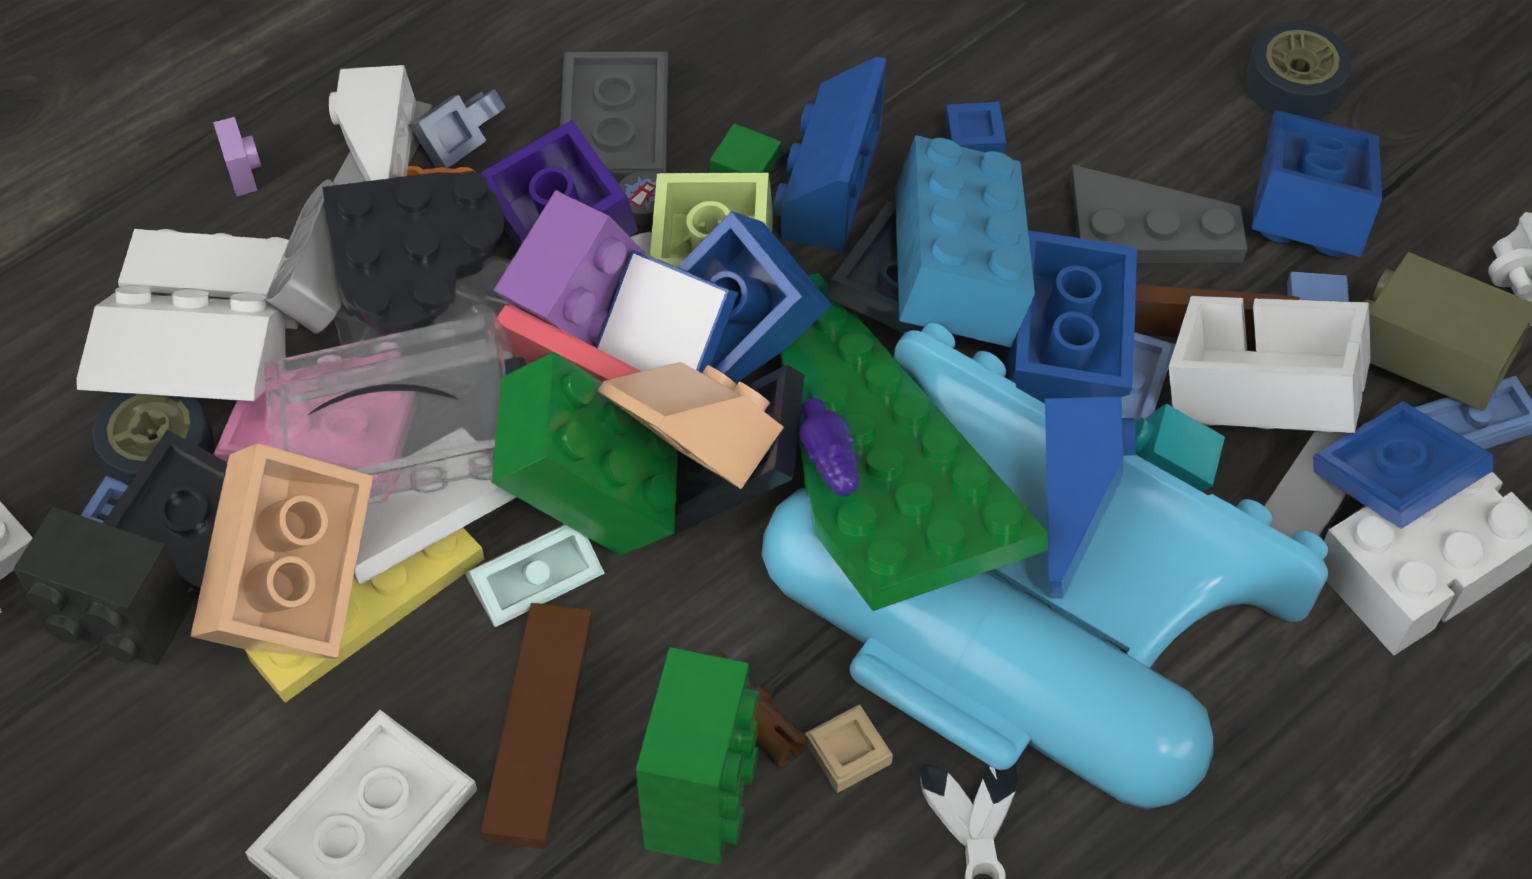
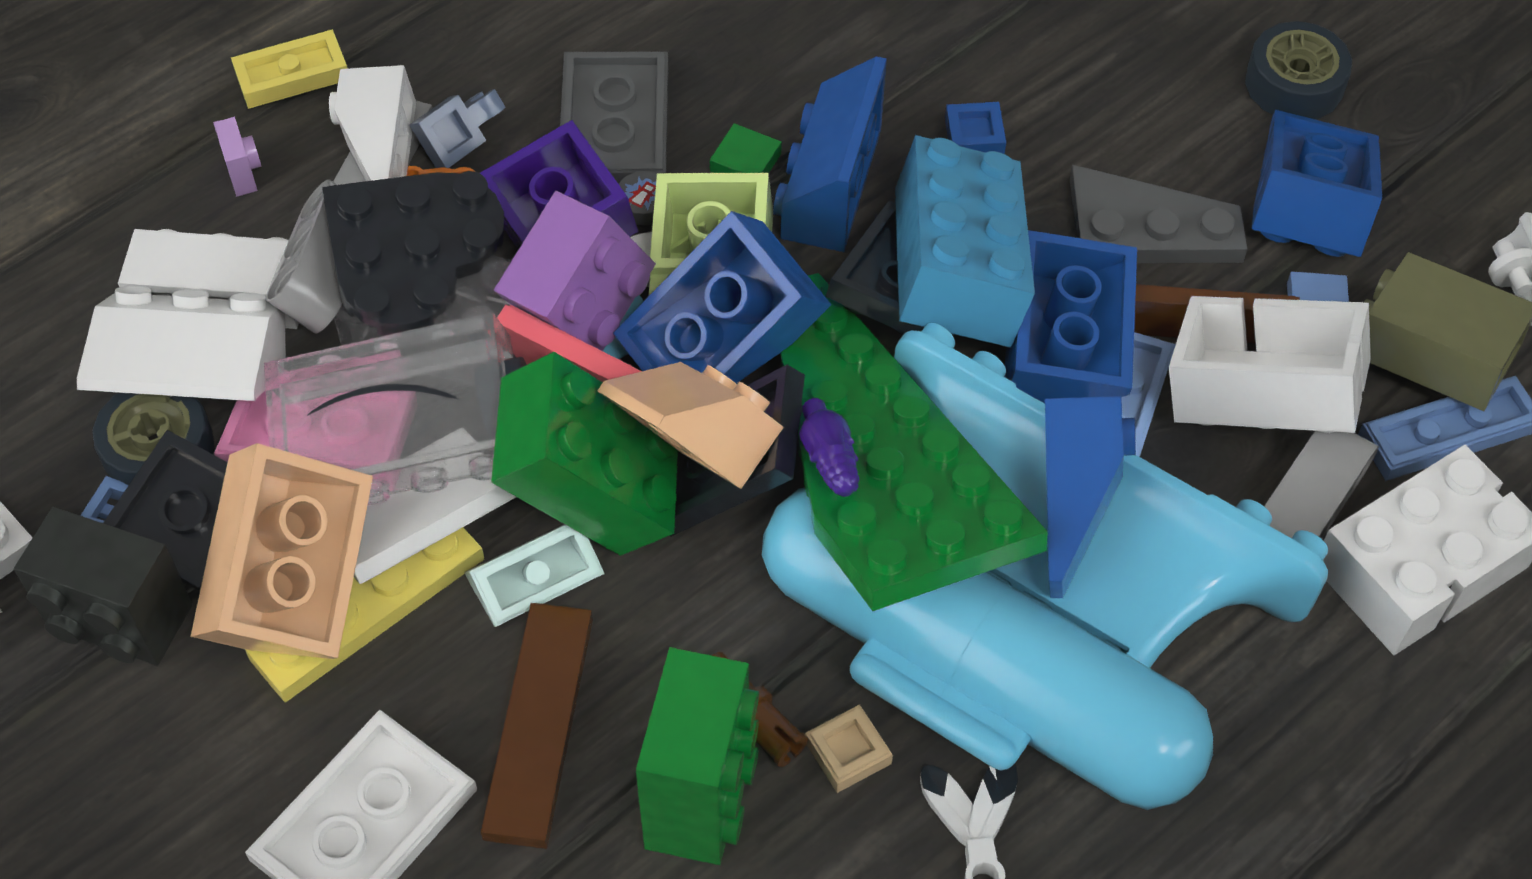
white tile [595,250,738,373] -> none
teal brick [1135,404,1225,492] -> none
blue tile [1313,401,1493,529] -> none
none -> light yellow plate [231,29,348,109]

